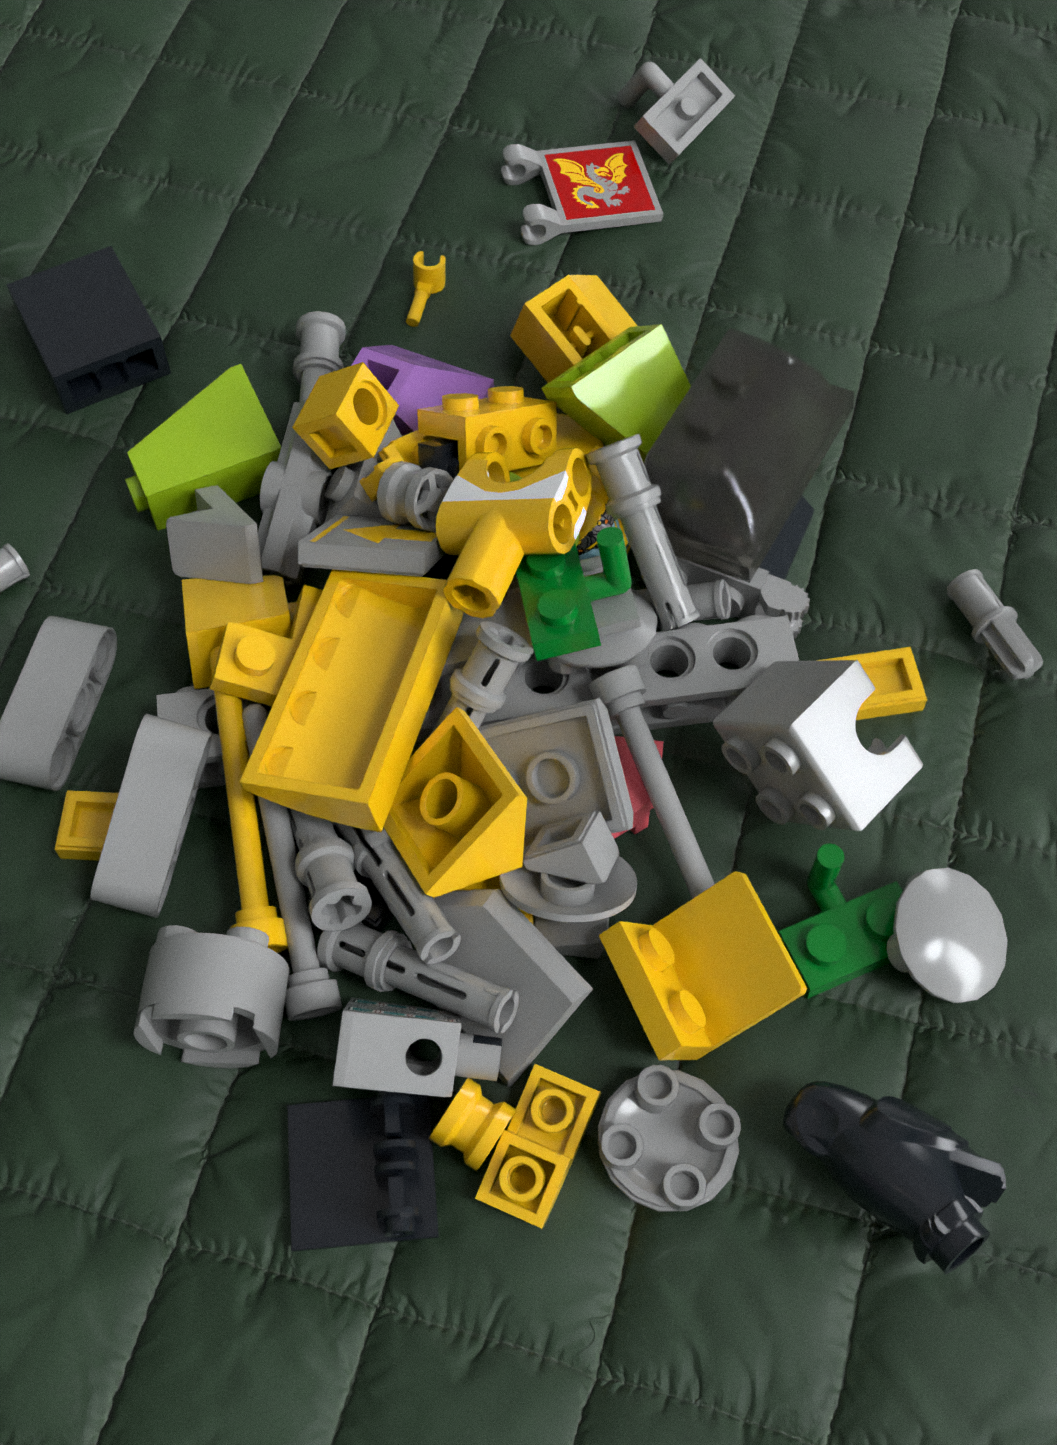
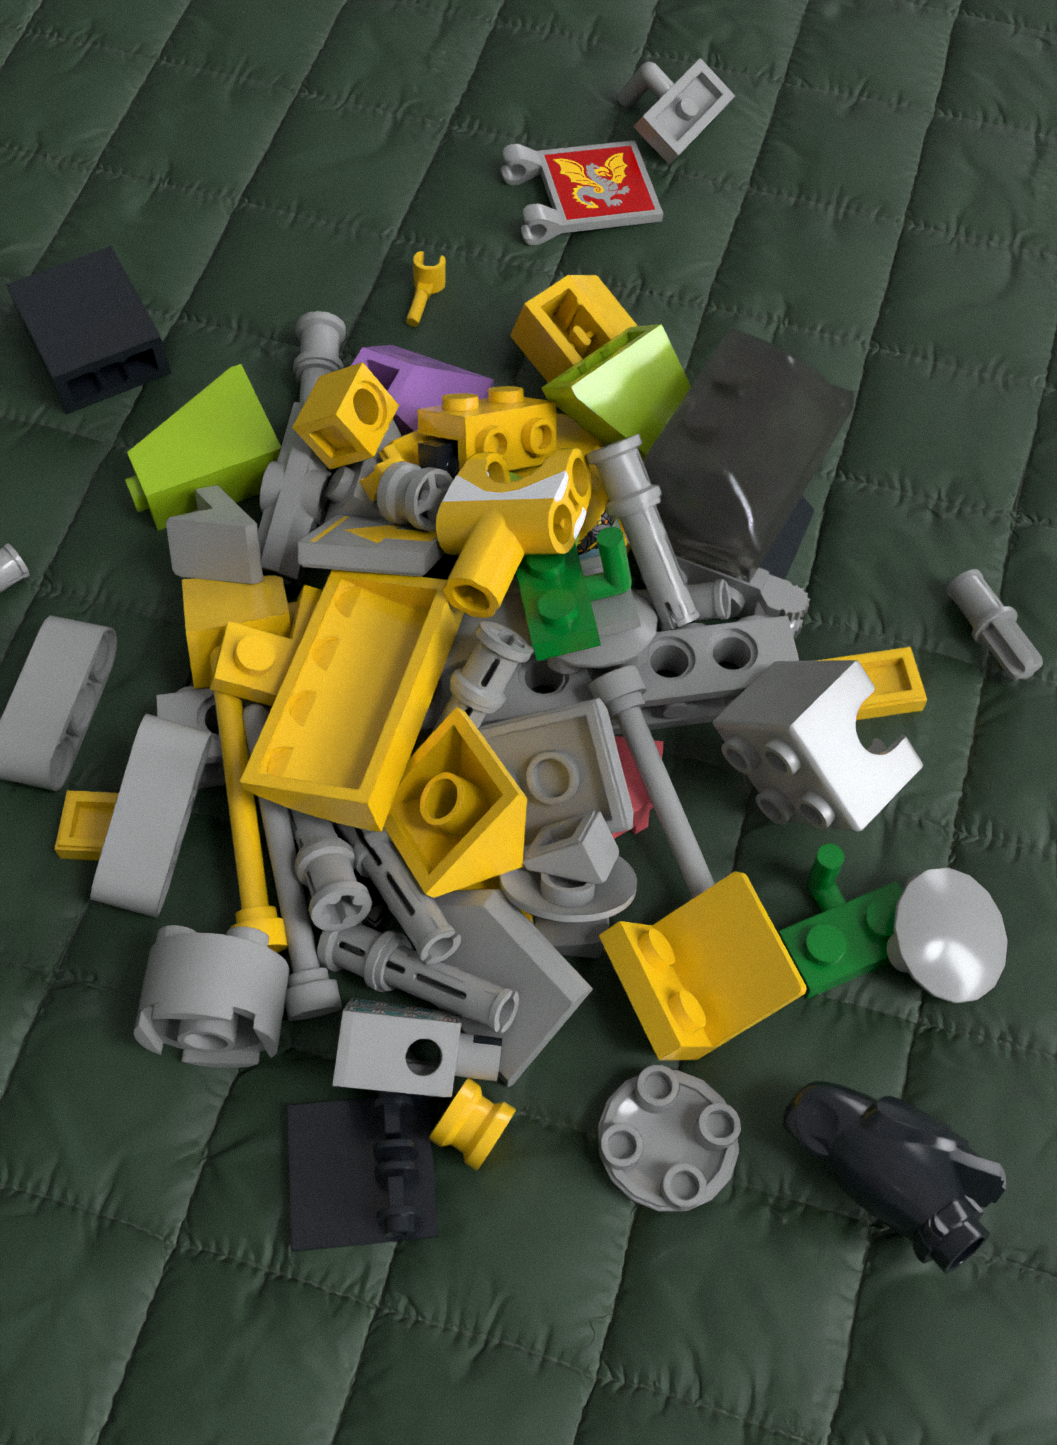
yellow slope [475,1064,601,1229] -> none

